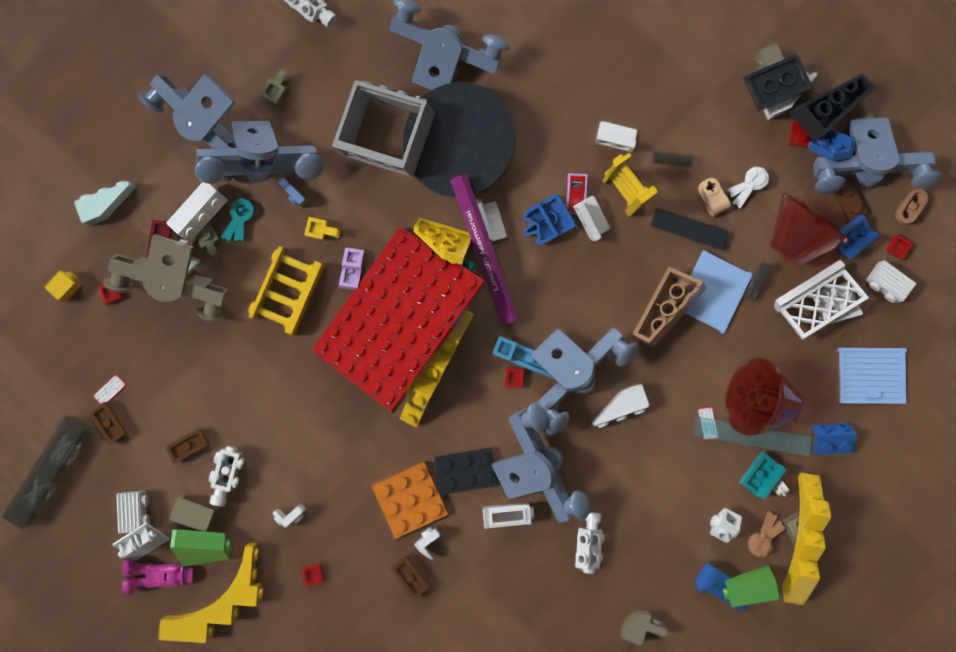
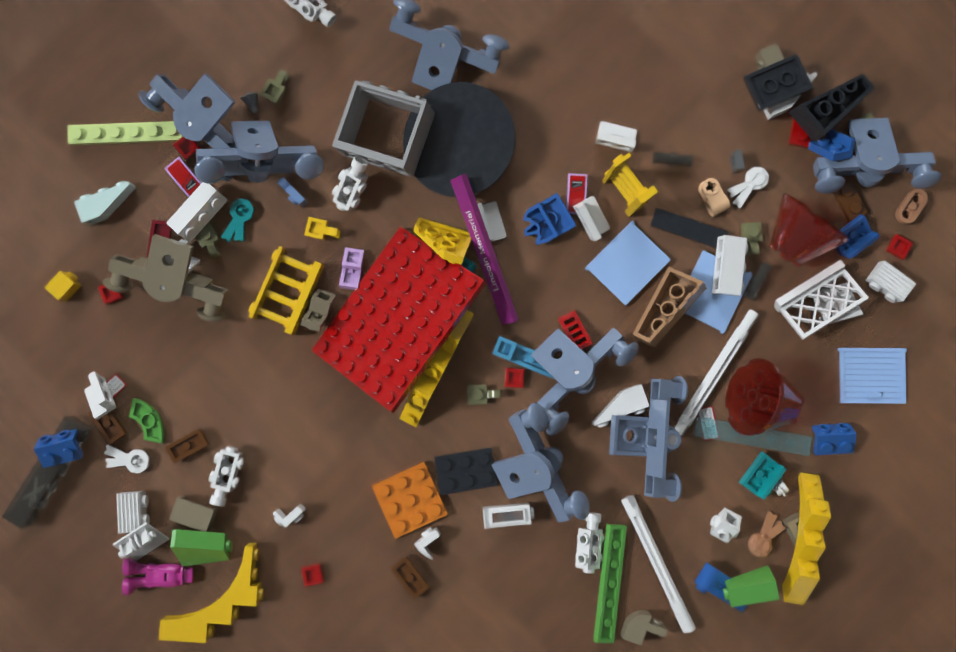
none -> blue bracket [33,429,83,468]
none -> yellowish green plate [68,121,182,146]
none -> white panel [84,371,116,419]
none -> white piece [104,445,150,473]
none -> bright green tile [129,398,165,444]
none -> red slope [164,157,202,197]
none -> red tile [172,136,200,160]
none -> dark grey rock [240,92,259,113]
none -> dark tan brick [301,289,336,332]
none -> white brick [332,156,368,211]
none -> olive plate [467,385,501,405]
none -> red slope [558,310,593,349]
none -> light blue piece [585,221,671,306]
none -> bright green plate [593,524,627,643]
none -> sand blue piece [609,376,688,502]
none -> white piece [621,495,696,633]
none -> white piece [675,309,758,436]
none -> white brick [712,235,748,296]
none -> dark grey tile [730,150,745,173]
none -> olive plate [740,222,763,256]

